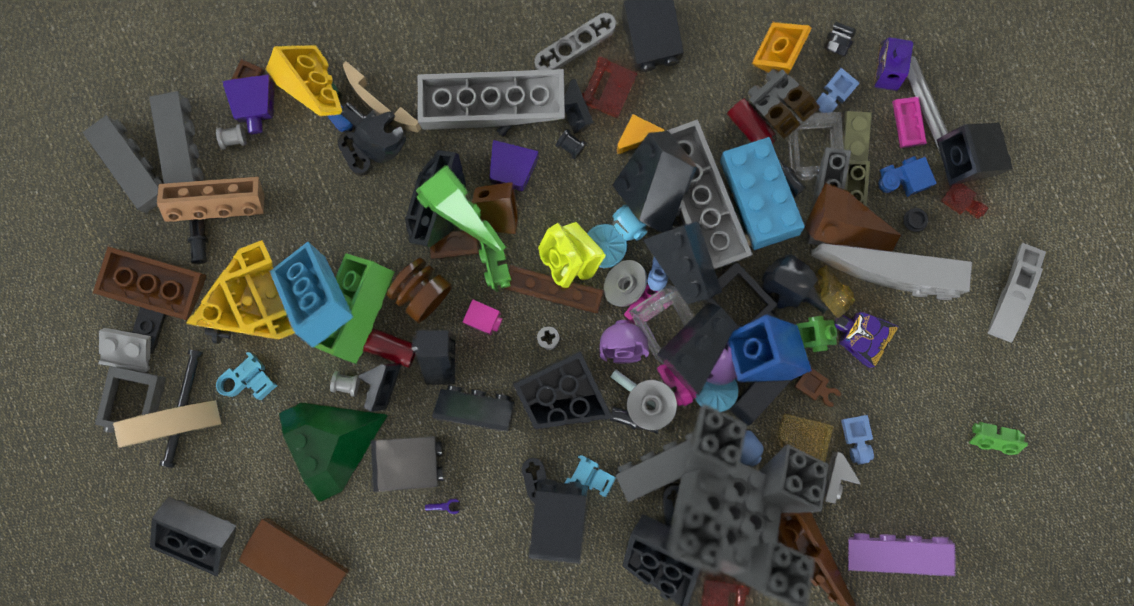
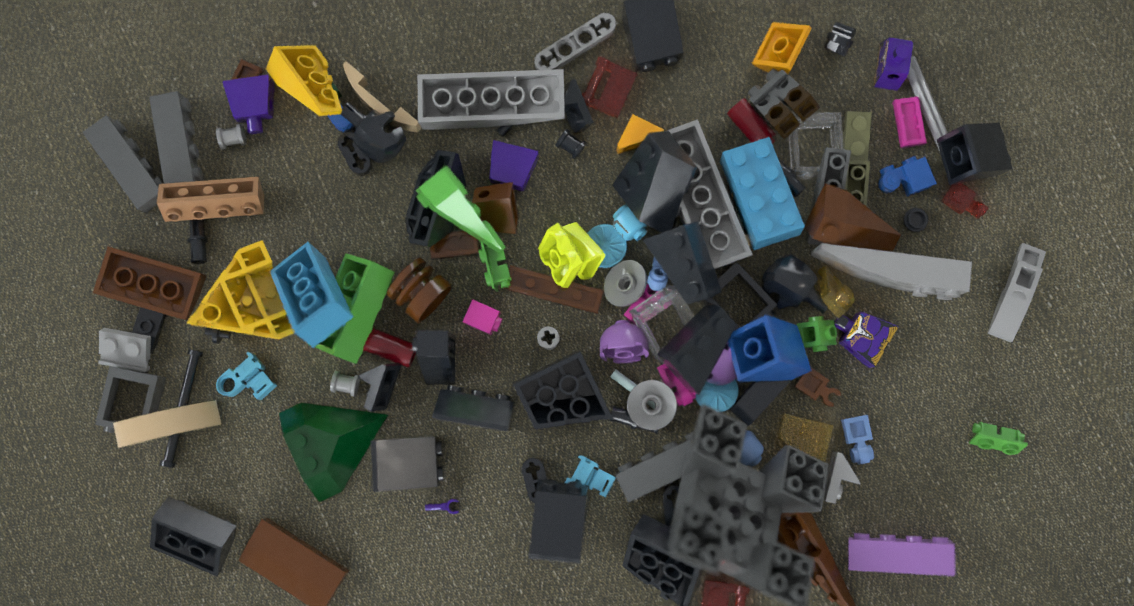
medium blue plate [816,68,859,116] -> none

